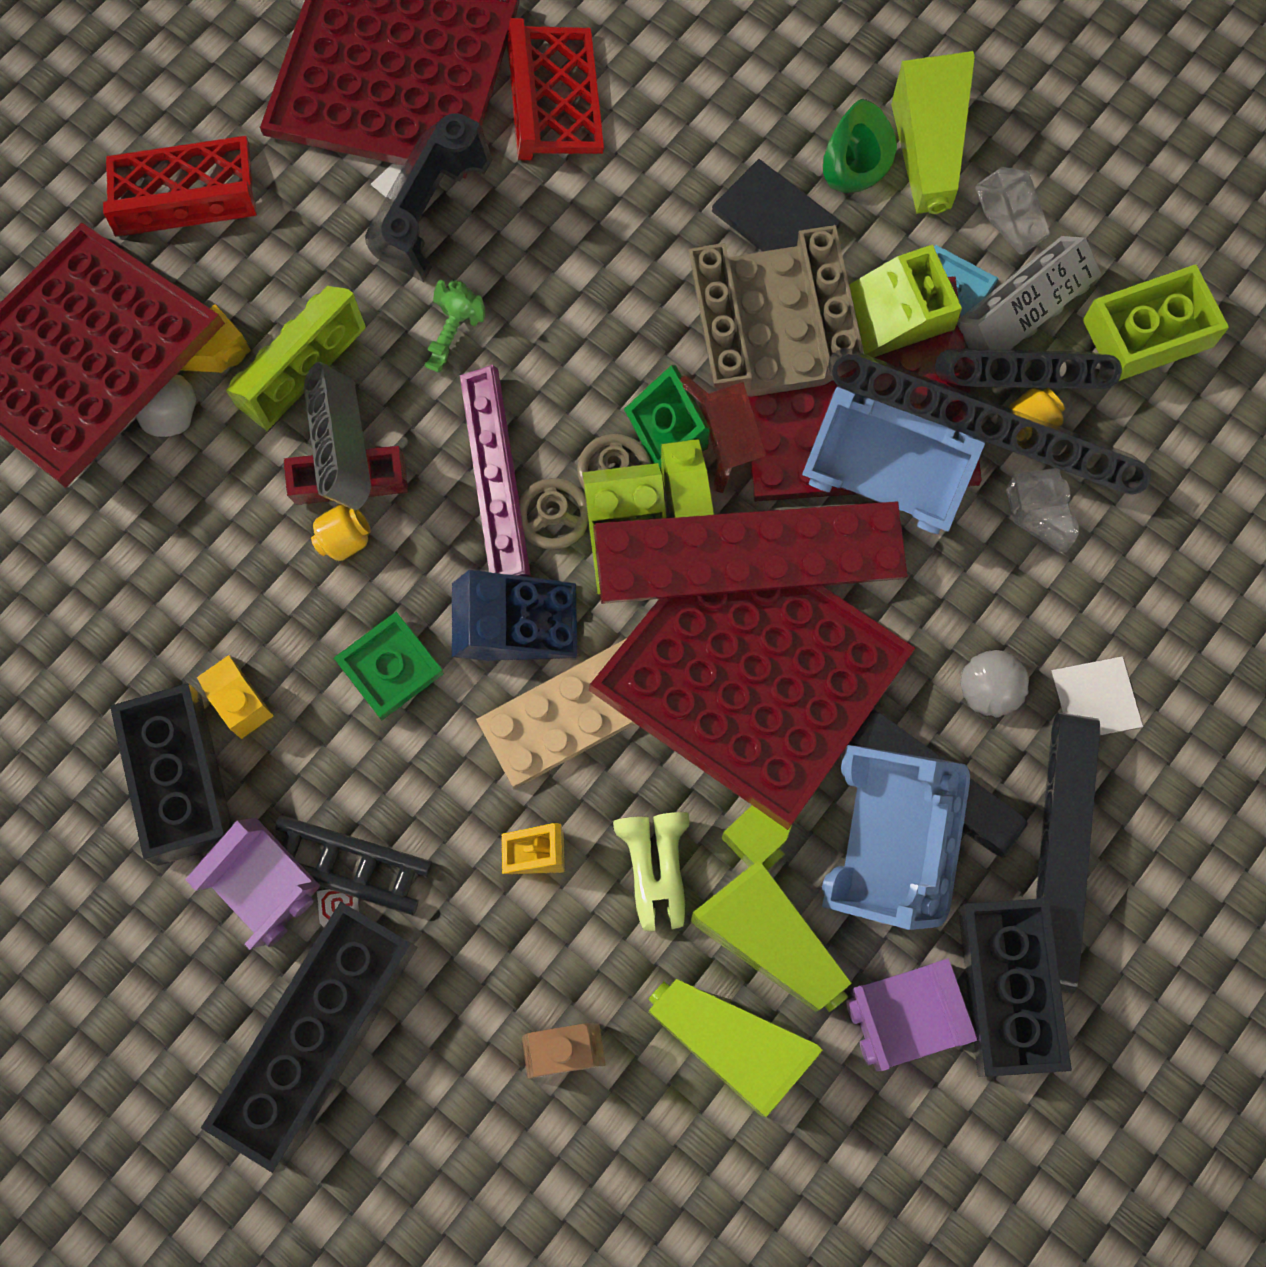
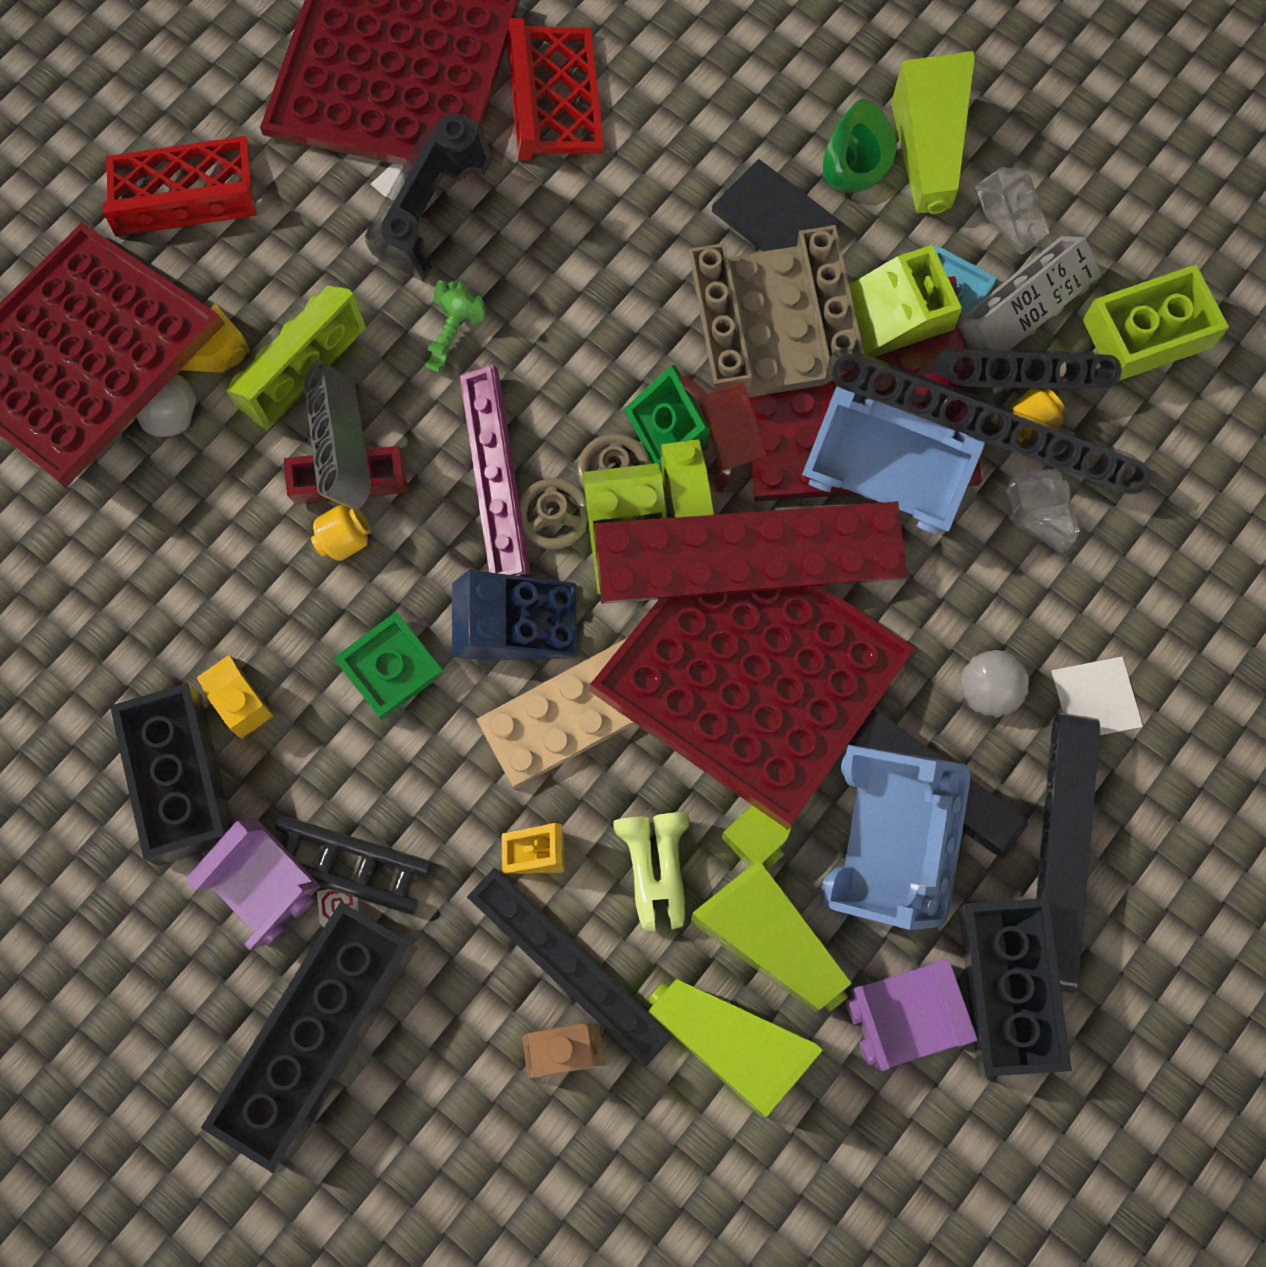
none -> black tile [467,867,673,1068]

